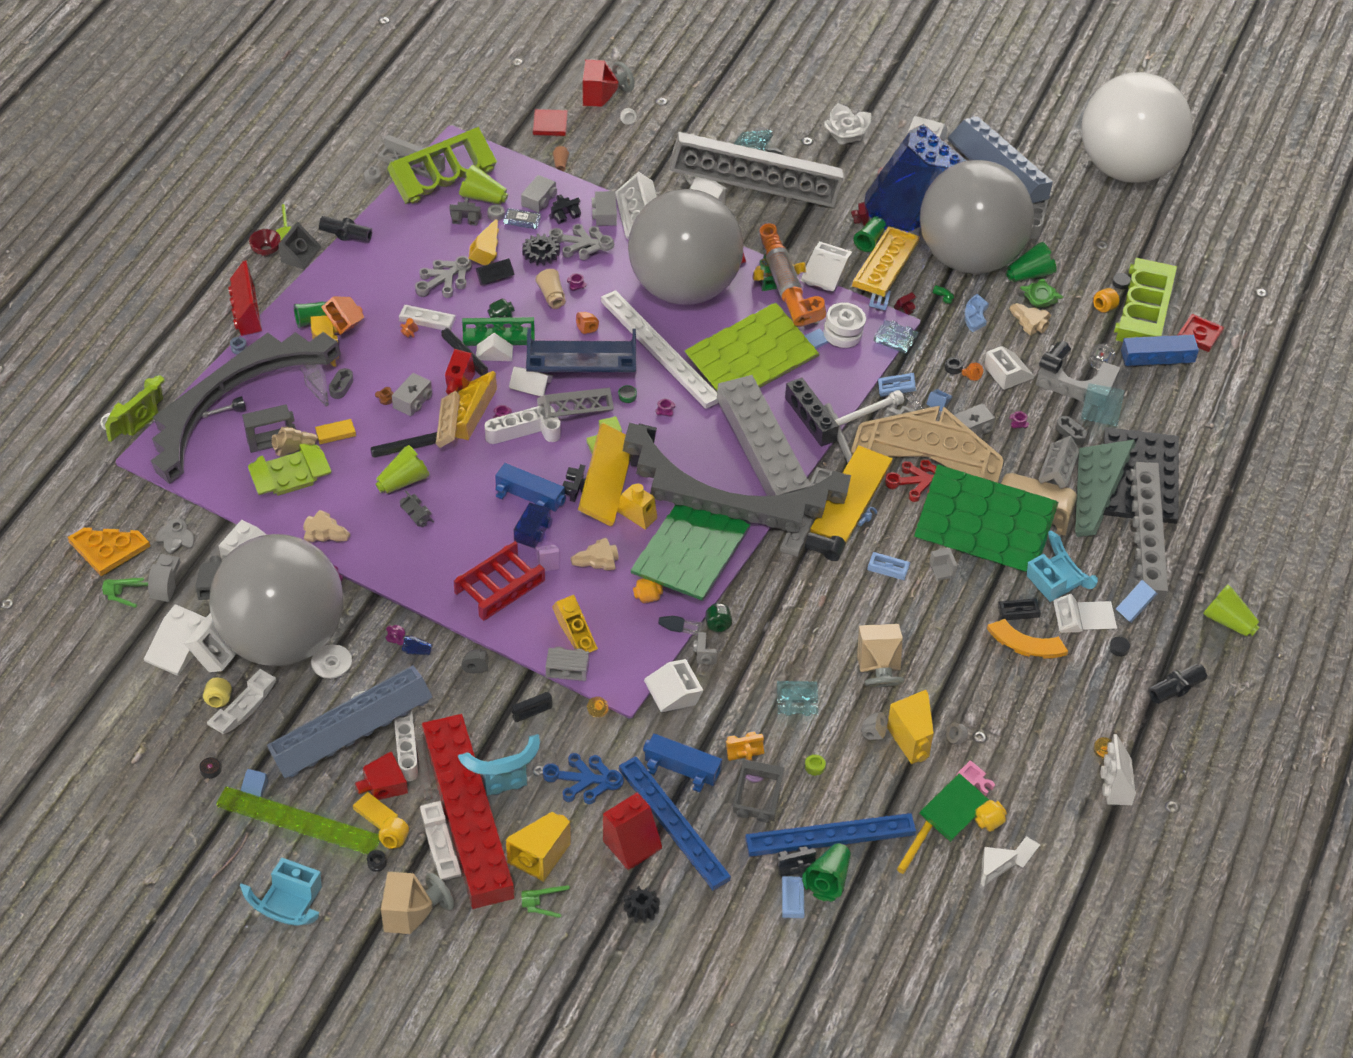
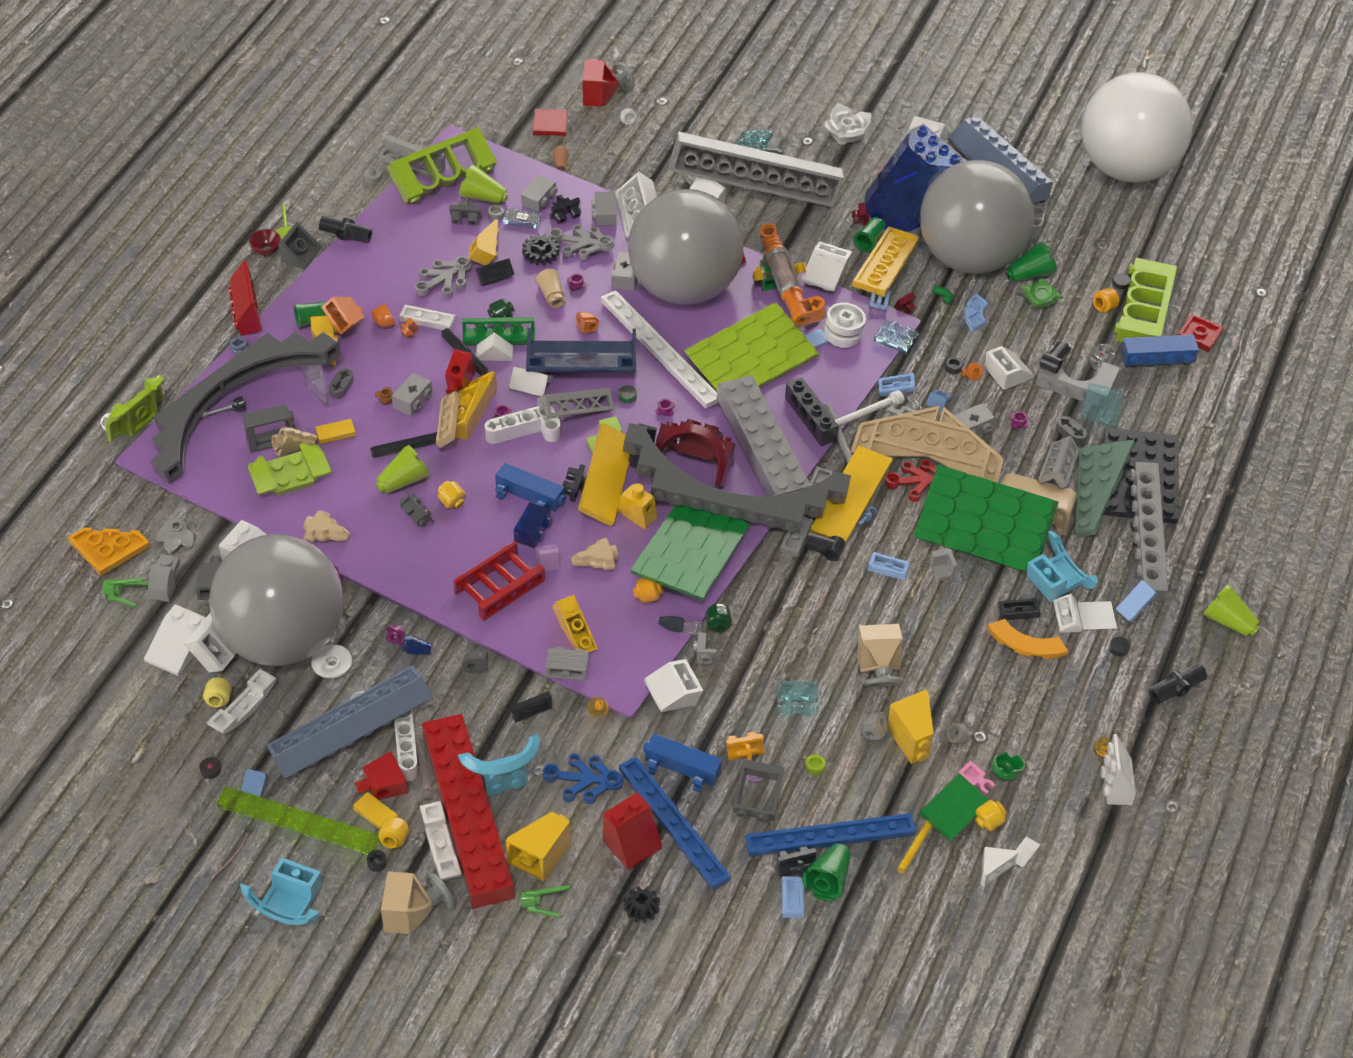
tan rock [1009,303,1051,336] -> none
none -> orange piece [372,303,396,328]
none -> yellow head [437,481,466,509]
none -> light grey brick [611,252,637,291]
none -> dark red piece [655,419,736,487]
none -> green hair [991,752,1025,781]

